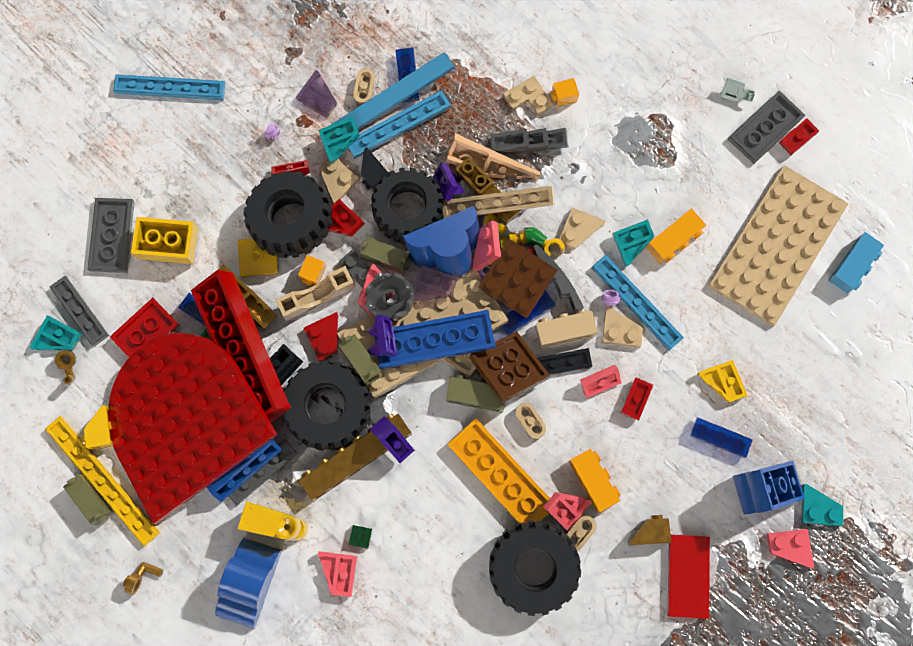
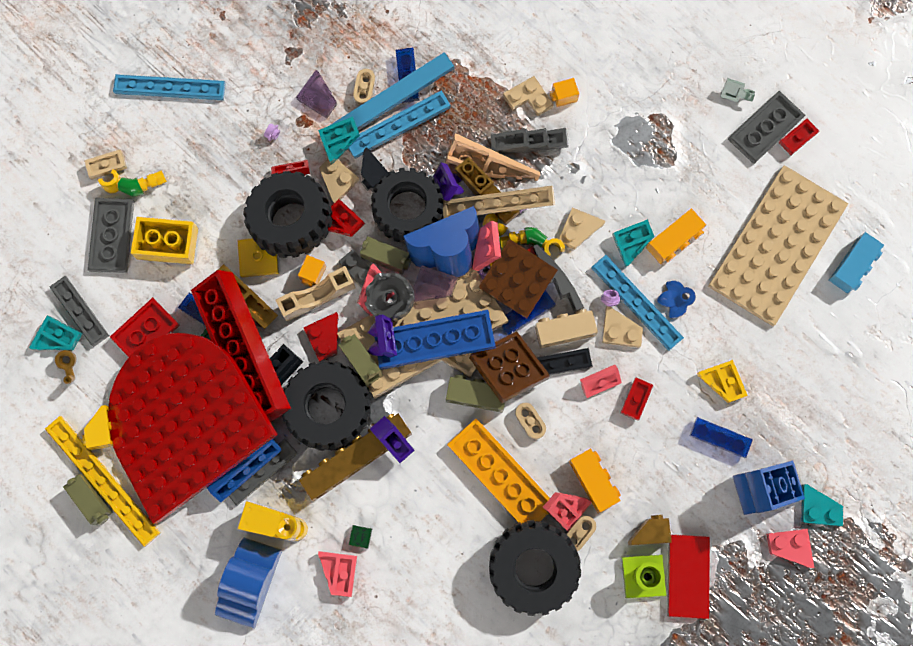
pearl gold plate [123,562,164,595] -> none
none -> tan plate [84,149,127,180]
none -> yellow piece [98,169,167,197]
none -> lime plant [621,555,667,598]
none -> blue plate [657,281,696,318]

